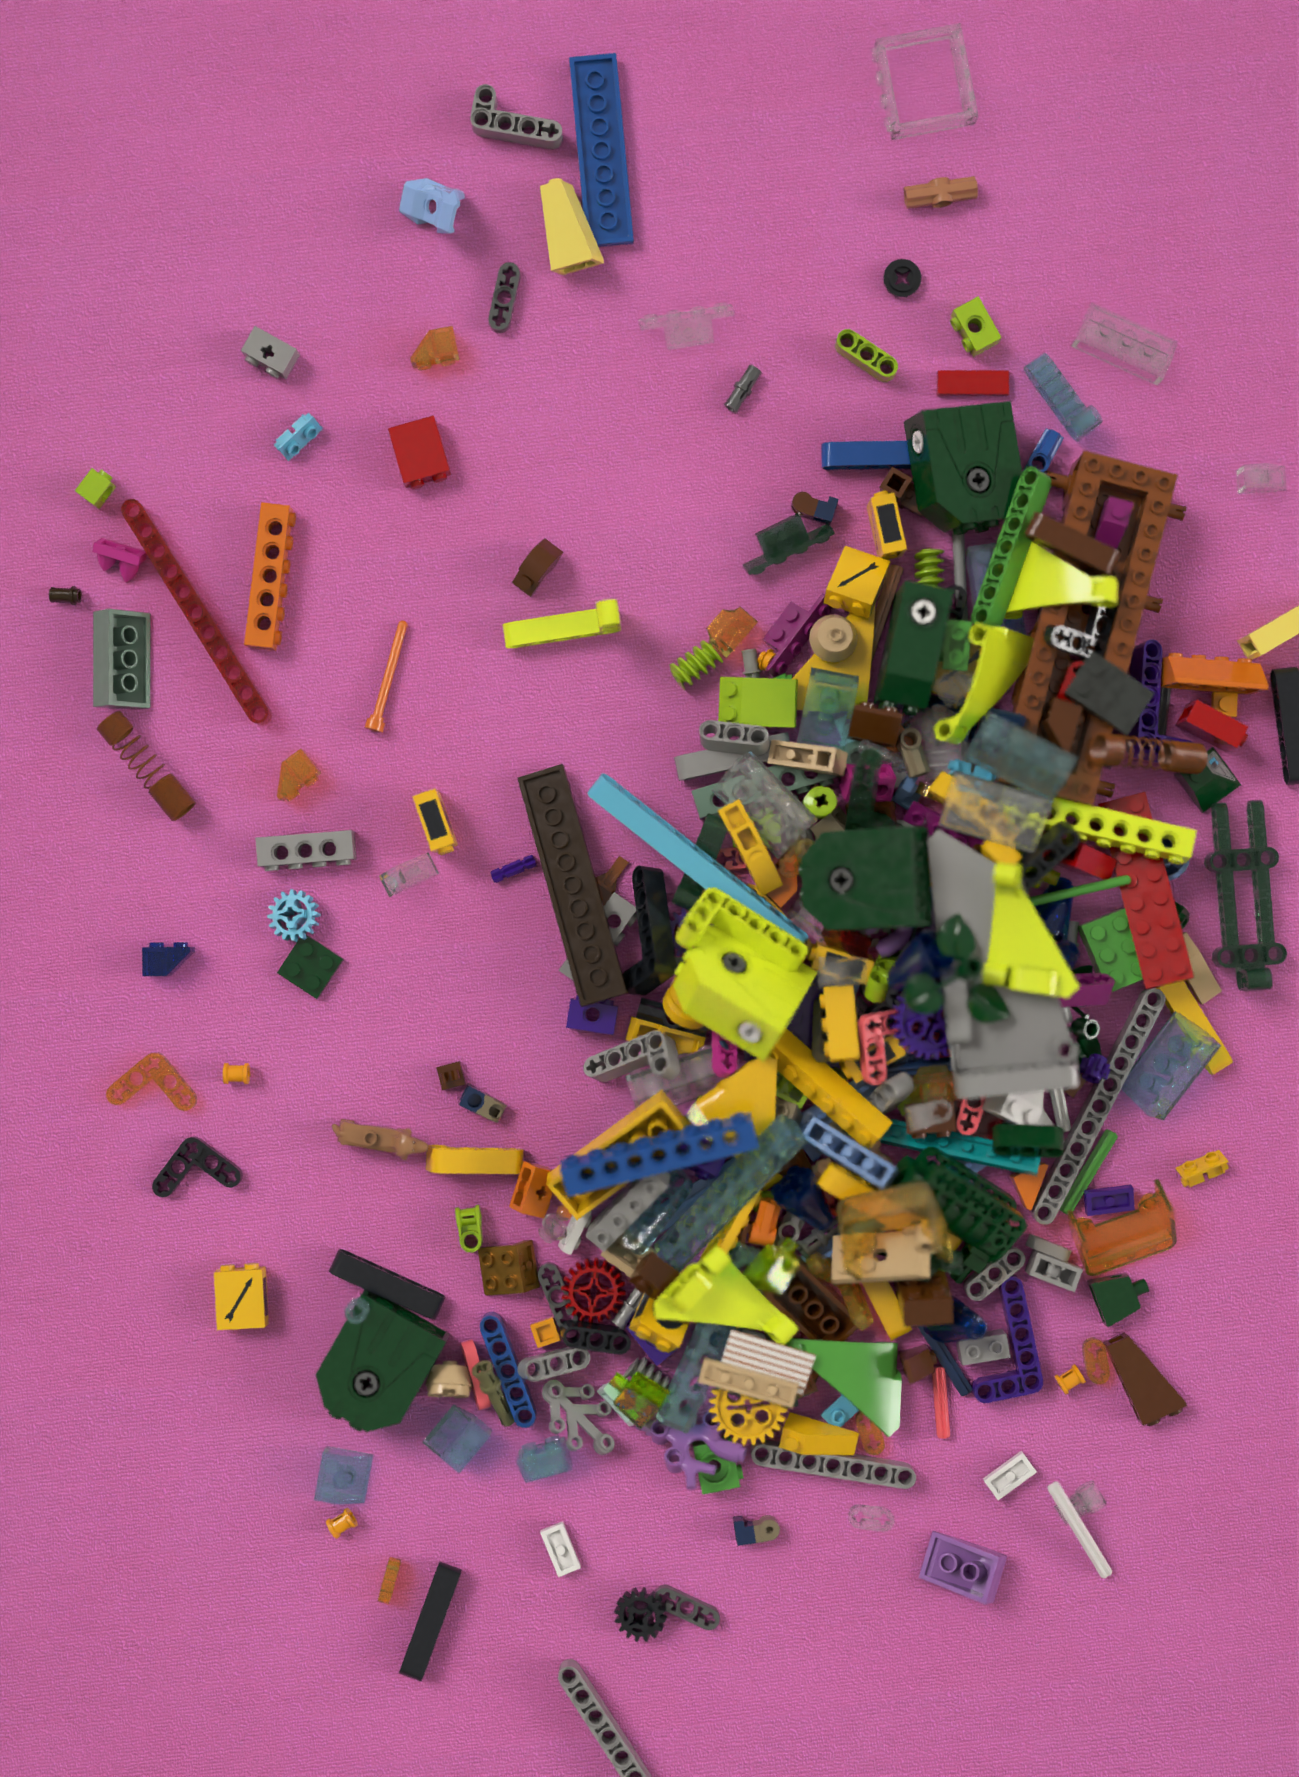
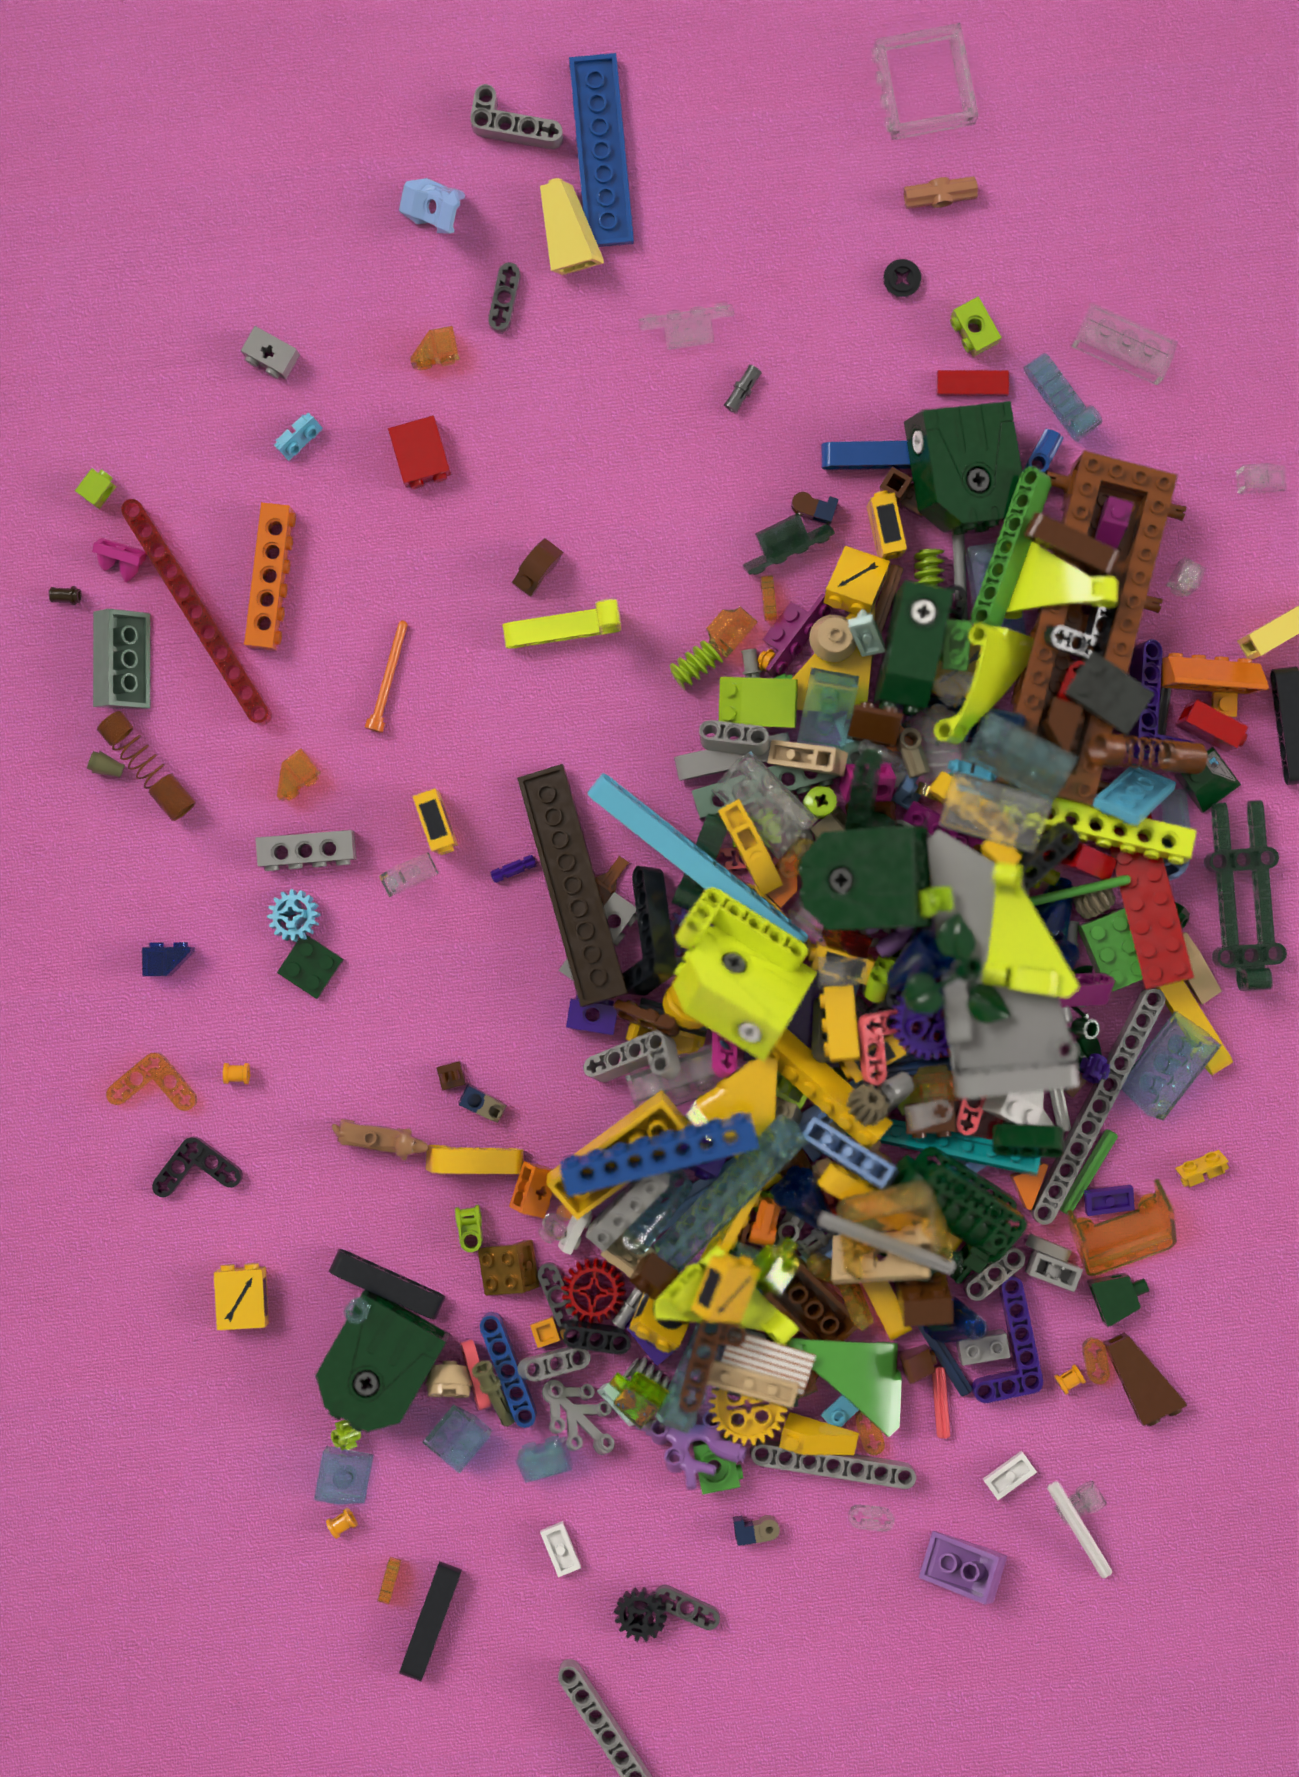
lime beam [835,329,898,382] -> none
none -> olive cone [87,751,125,778]
none -> lime gear [331,1420,361,1451]
none -> reddish brown hinge [614,999,680,1038]
none -> reddish brown beam [679,1318,746,1412]
none -> yellow brick [691,1254,761,1323]
none -> clear yellow beam [760,575,777,621]
none -> light grey axle [818,1212,955,1275]
none -> dark tan gear [846,1084,890,1126]
none -> light aqua tile [848,609,885,657]
none -> lime bracket [919,886,954,917]
none -> dark tan gear [1073,888,1116,919]
none -> medium azure plate [1093,764,1176,826]
none -> clear light blue tile [1162,789,1190,829]
none -> clear slope [1166,557,1206,597]

